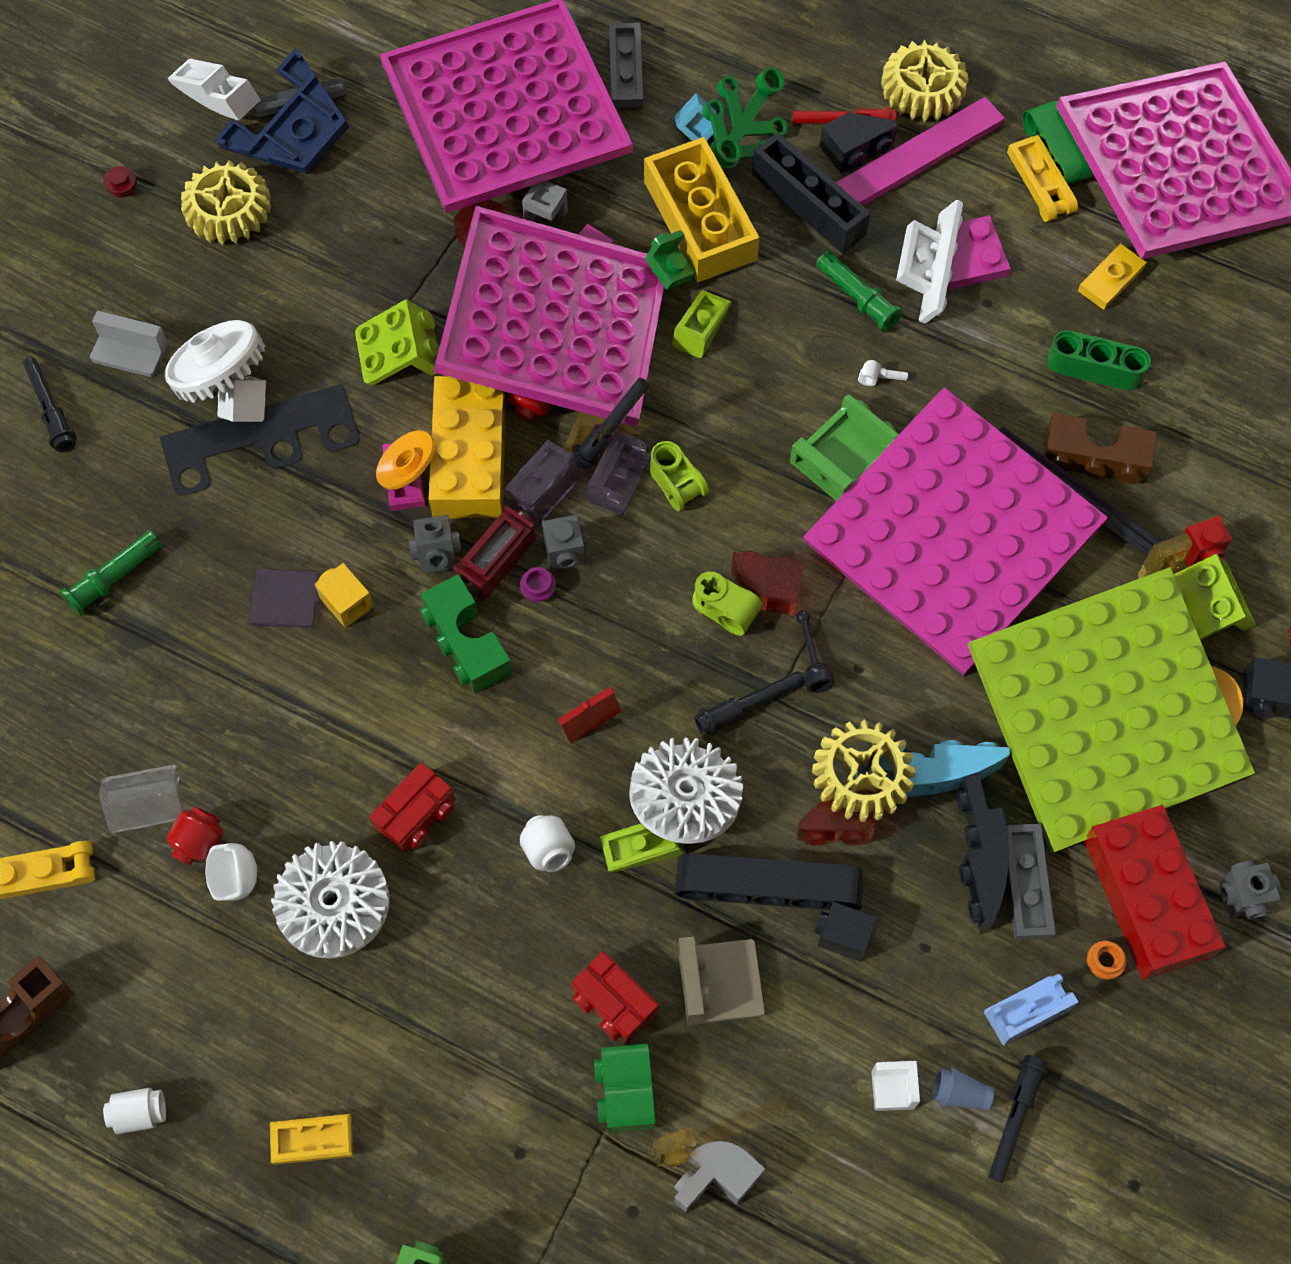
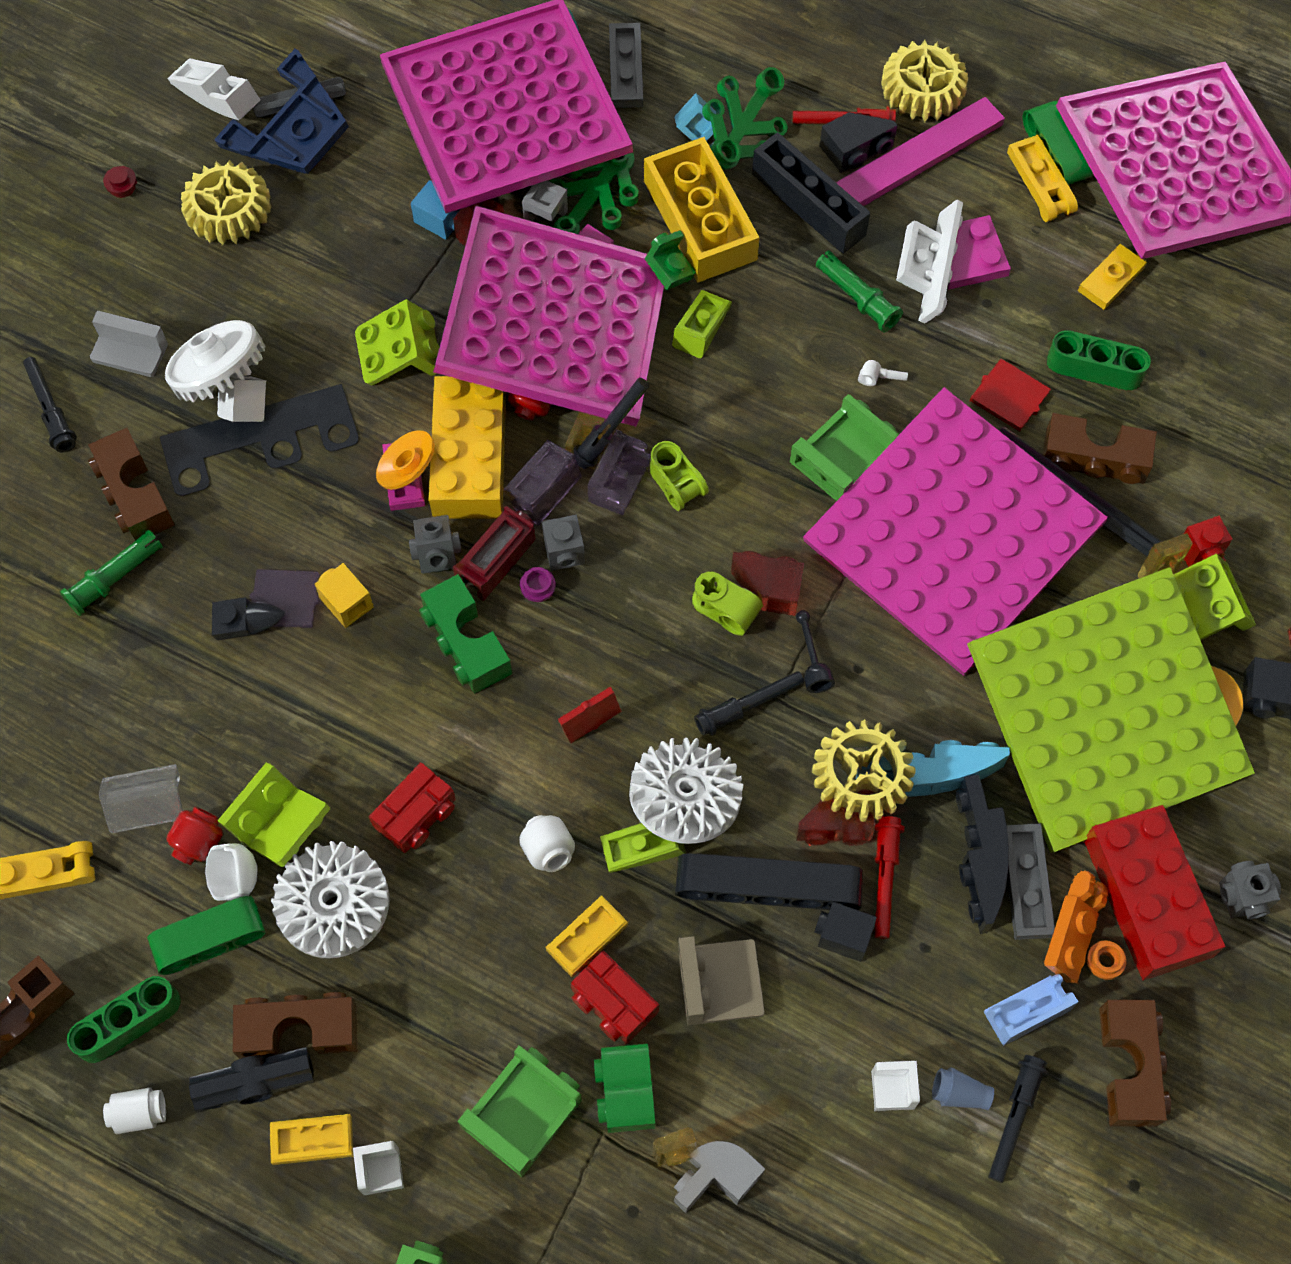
none -> green beam [67,976,181,1063]
none -> reddish brown arch [88,427,175,541]
none -> green beam [147,896,266,975]
none -> black piece [189,1047,315,1113]
none -> black plate [212,597,285,640]
none -> lime bracket [218,762,330,867]
none -> reddish brown arch [233,992,357,1059]
none -> white panel [353,1141,404,1195]
none -> dark azure brick [411,180,465,240]
none -> bright green panel [457,1046,582,1177]
none -> yellow plate [546,895,628,978]
none -> green plant [549,153,639,234]
none -> red pin [874,816,905,939]
none -> red piece [970,359,1051,432]
none -> orange hinge [1044,870,1109,983]
none -> reddish brown arch [1099,1000,1171,1127]

